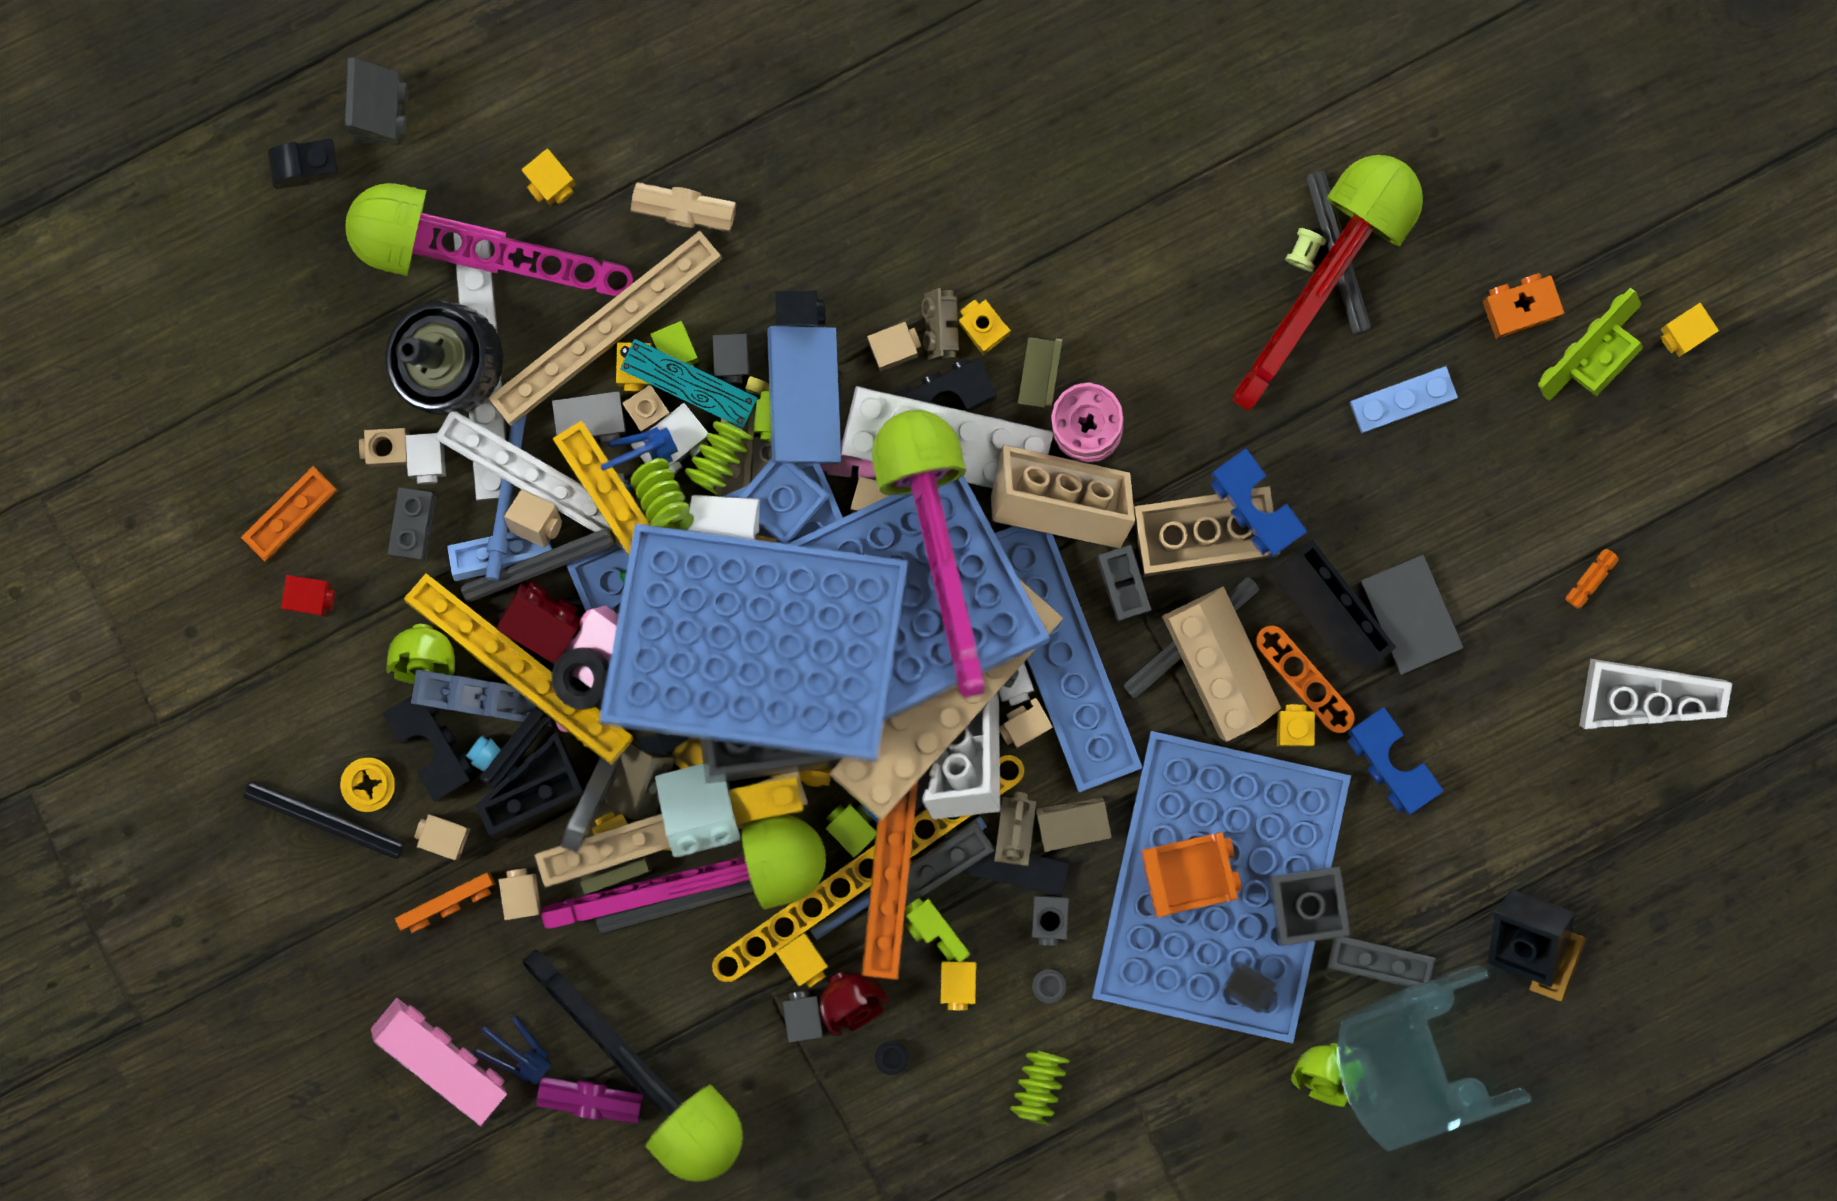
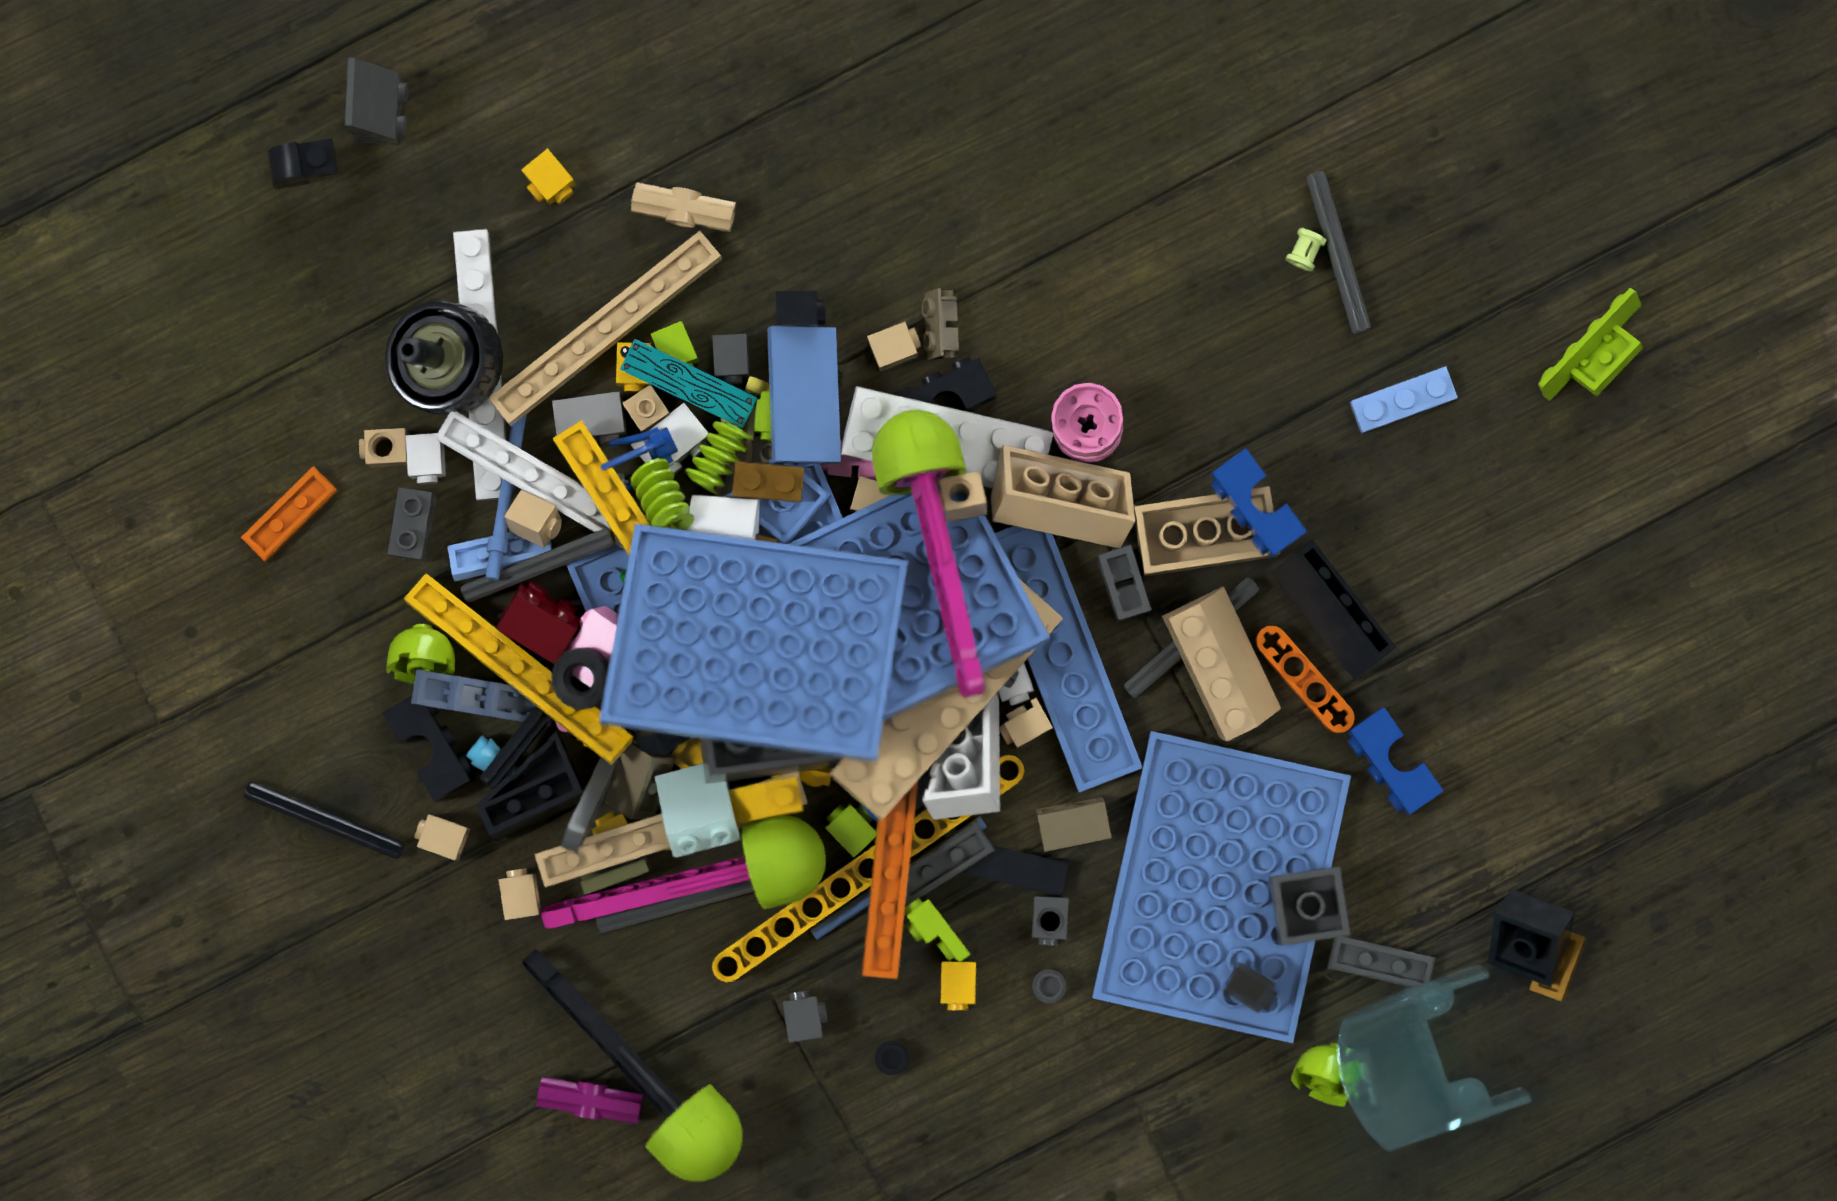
red brick [281,575,336,617] -> none
yellow gear [340,758,395,812] -> none
piece [346,183,633,296] -> none
bright pink wedge [371,998,507,1126] -> none
orange plate [395,872,496,933] -> none
dark blue plant [474,1016,552,1085] -> none
yellow brick [776,933,828,988] -> none
dark red cylinder [819,971,890,1036] -> none
yellow brick [959,300,1011,355] -> none
dark tan hinge [994,792,1036,866] -> none
lime piece [1010,1050,1070,1126] -> none
olive panel [1018,337,1062,410] -> none
orange panel [1140,832,1242,918] -> none
piece [1232,155,1423,411] -> none
yellow brick [1277,705,1315,747] -> none
dark grey tile [1360,555,1463,675] -> none
orange brick [1483,273,1565,339] -> none
orange axle [1566,549,1619,609] -> none
white wedge [1579,659,1732,729] -> none
yellow brick [1660,303,1719,357] -> none
none -> pearl gold plate [732,462,804,503]
none -> tan brick [939,471,987,523]

